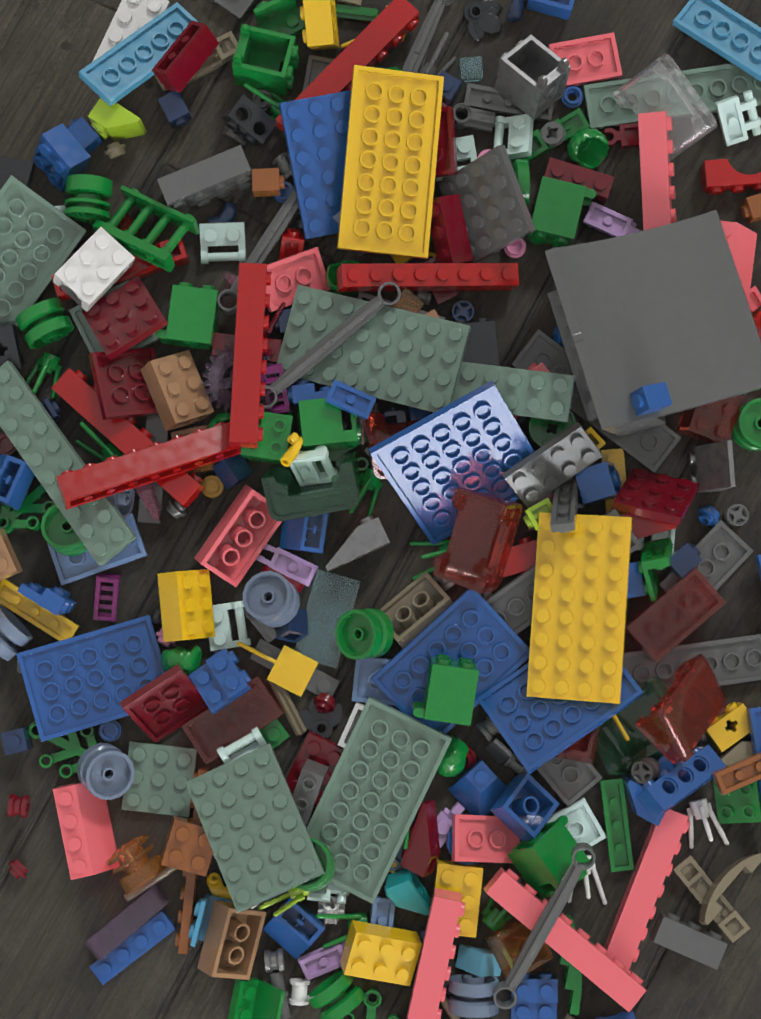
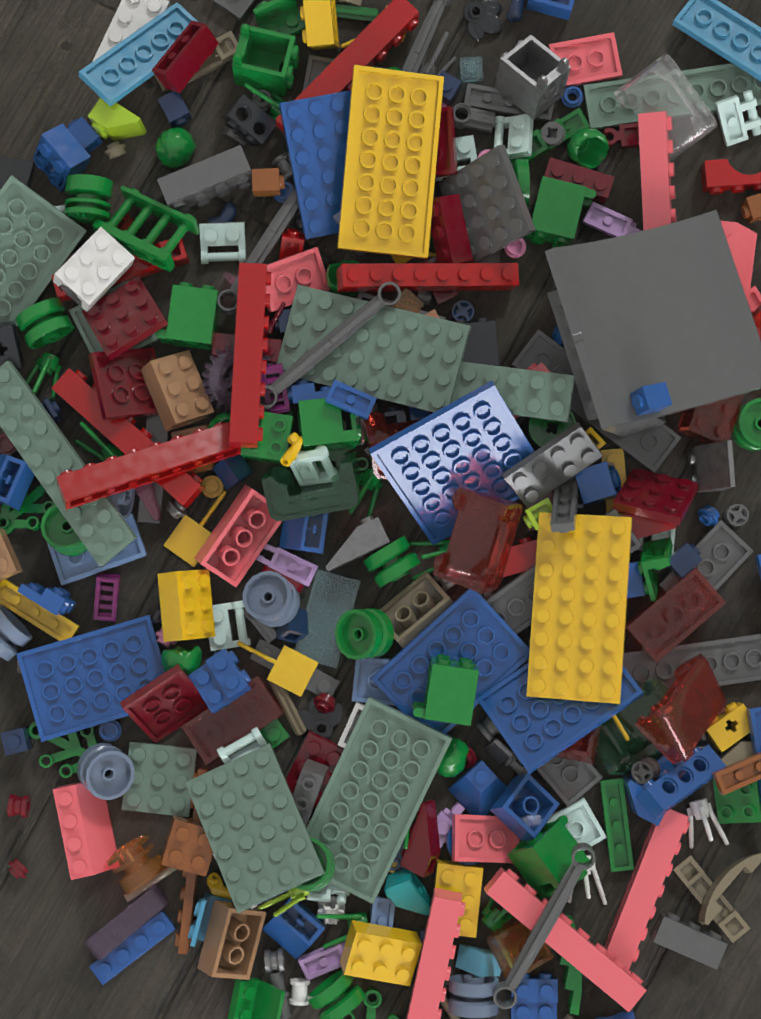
none -> green hair [155,127,196,169]
none -> yellow piece [163,490,227,567]
none -> green wheel [363,536,421,588]

